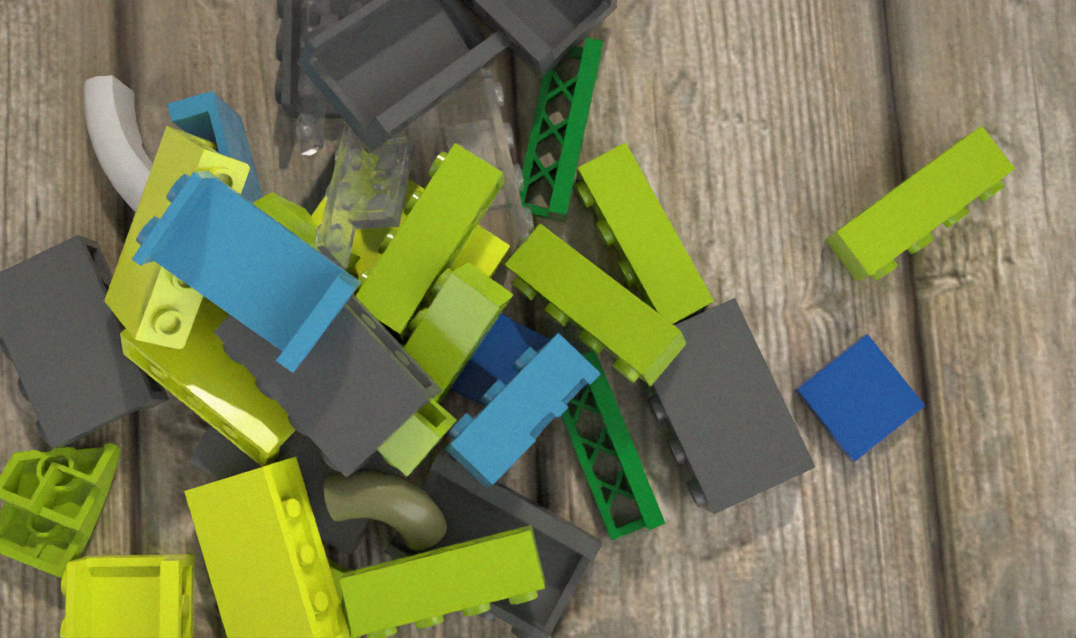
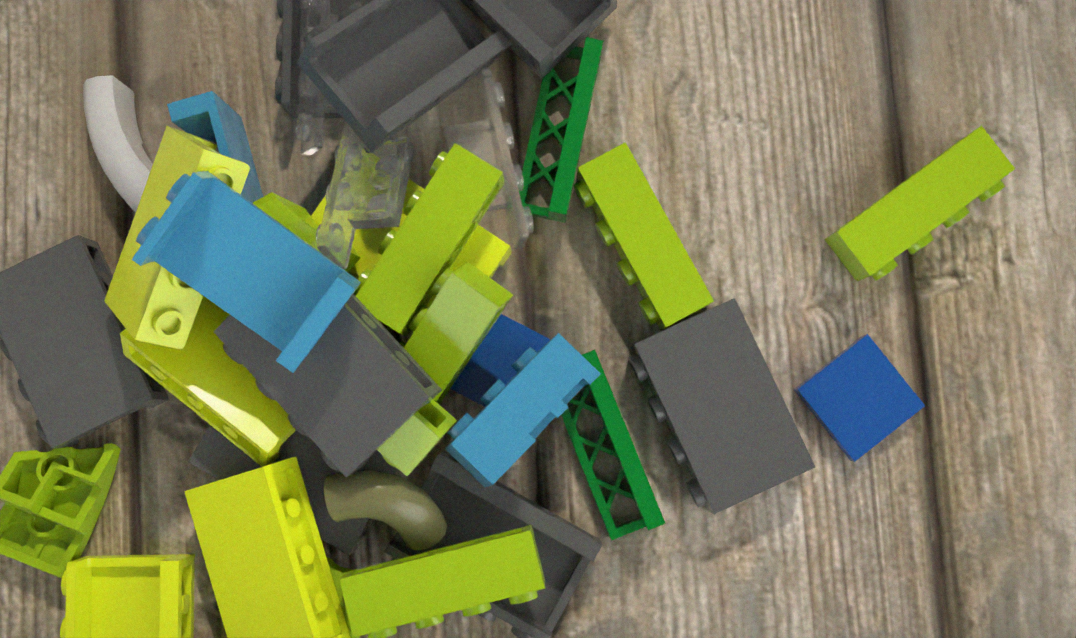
lime brick [505,223,687,387] -> none

